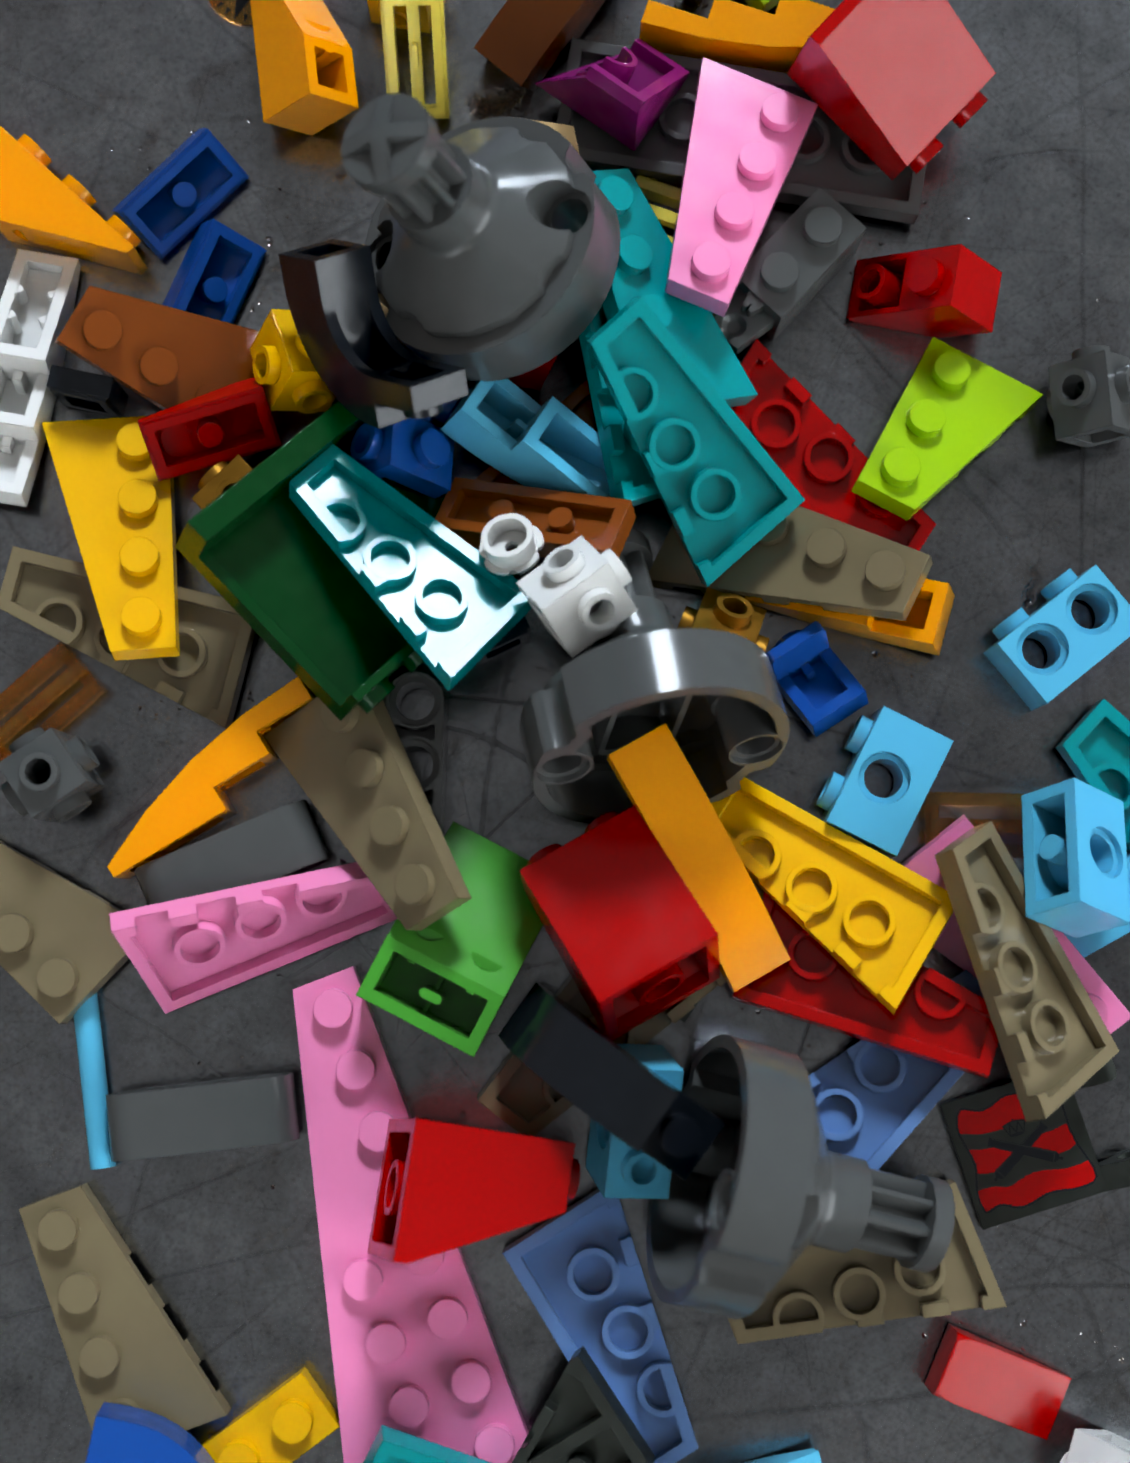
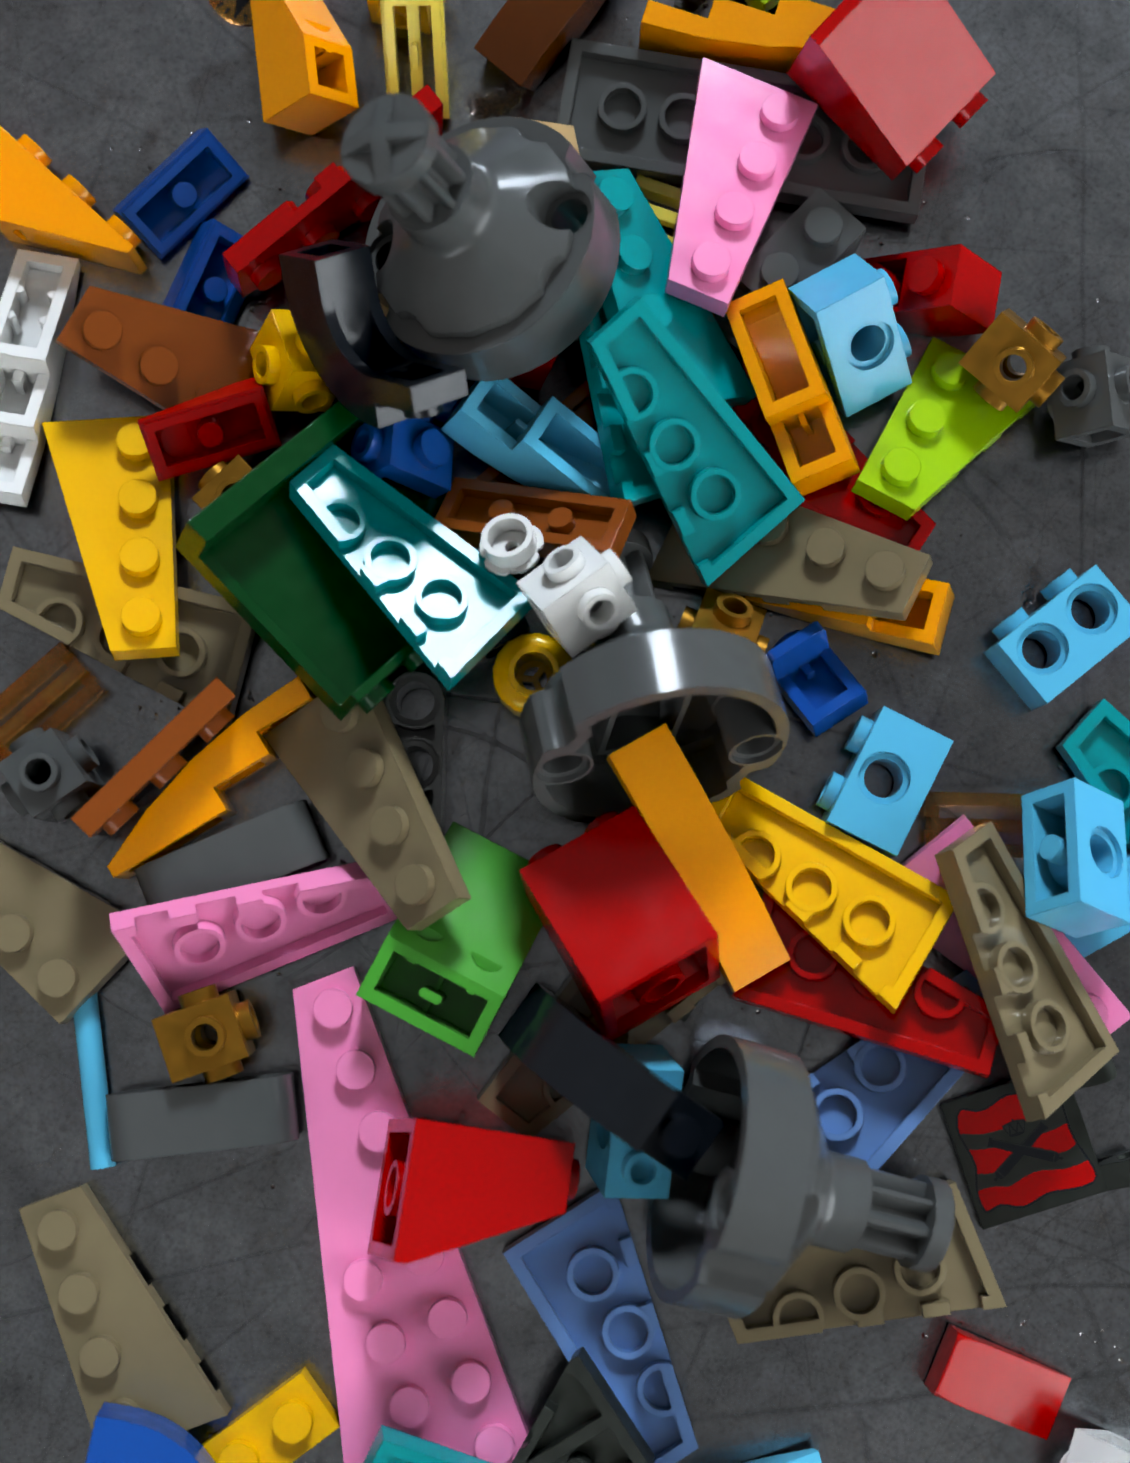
black tile [47,365,128,418] -> none
magenta slope [534,38,690,151] -> none
none -> dark orange wing [70,677,236,837]
none -> pearl gold brick [151,983,261,1084]
none -> red wing [222,84,443,298]
none -> yellow head [492,633,573,717]
none -> light orange slope [726,278,861,496]
none -> medium azure brick [788,253,912,418]
none -> pearl gold brick [958,308,1067,413]

